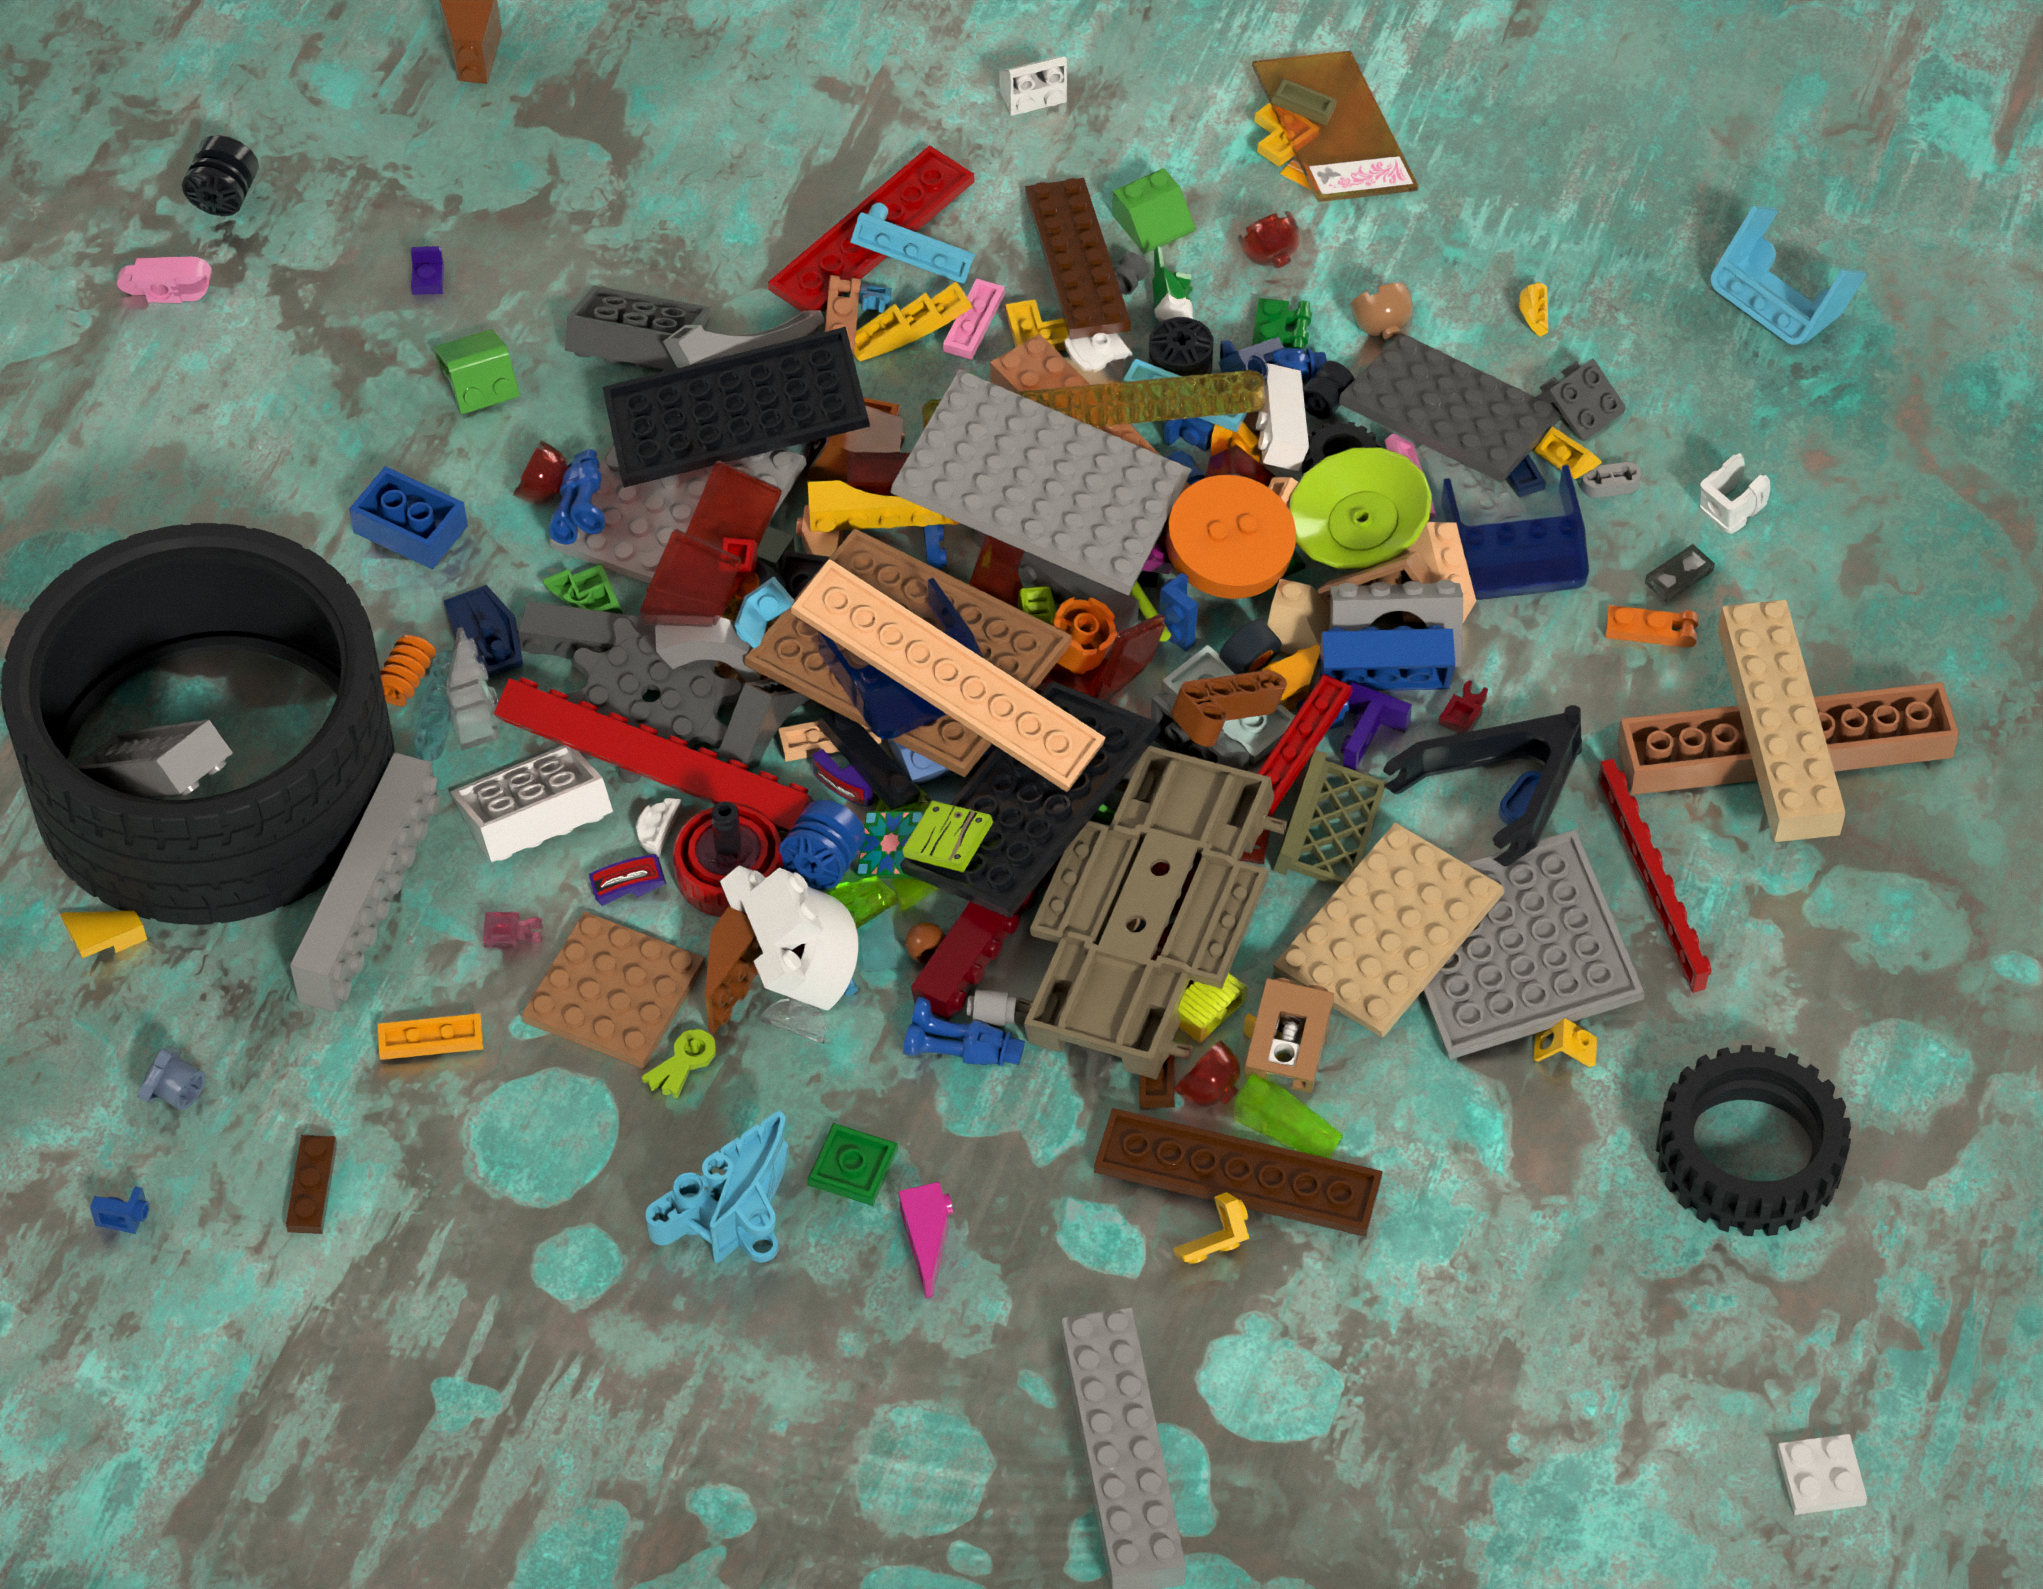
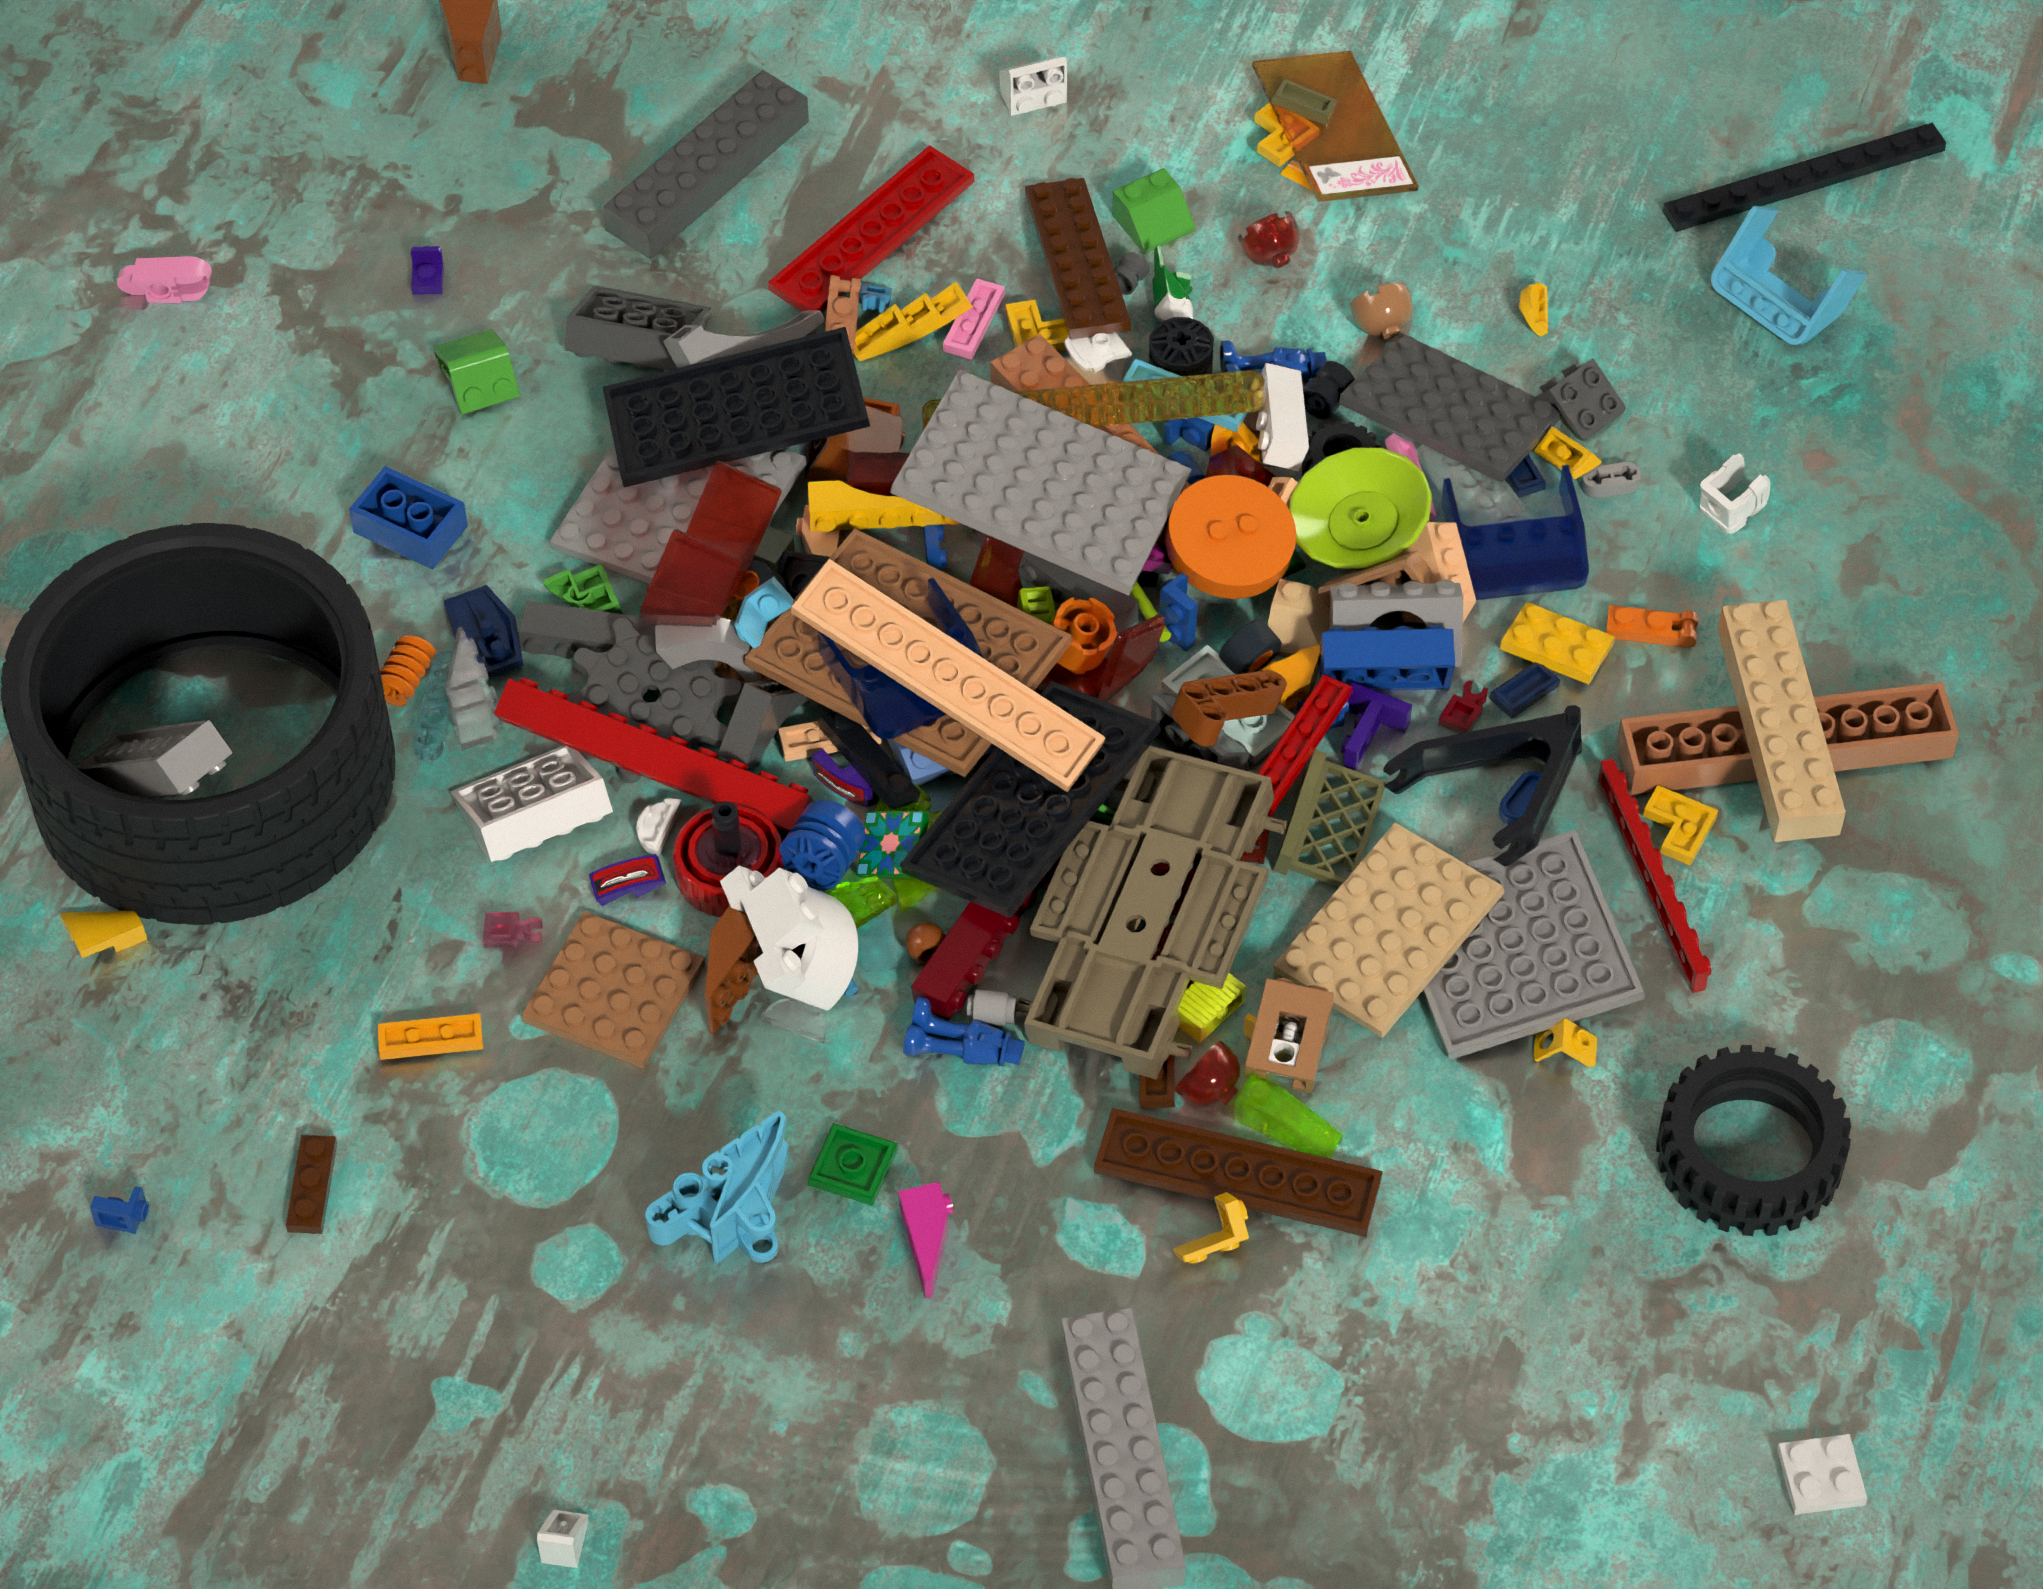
sand blue piece [137,1046,206,1110] -> none
black wheel [182,135,259,217] -> none
light grey brick [290,752,440,1013] -> none
clear red cylinder [513,440,568,505] -> none
blue piece [549,449,605,545] -> none
lime piece [641,1029,716,1099] -> none
red brick [719,537,757,574] -> none
medium azure piece [850,203,975,284] -> none
lime tile [902,800,993,872] -> none
dark blue plate [1218,336,1284,392] -> none
green plate [1252,298,1312,349] -> none
clear smoke piece [1645,544,1715,603] -> none
none -> white slope [537,1510,589,1568]
none -> dark grey brick [603,70,809,259]
none -> dark blue tile [1490,662,1560,719]
none -> yellow plate [1500,601,1615,685]
none -> yellow plate [1643,785,1719,866]
none -> black plate [1663,122,1946,232]

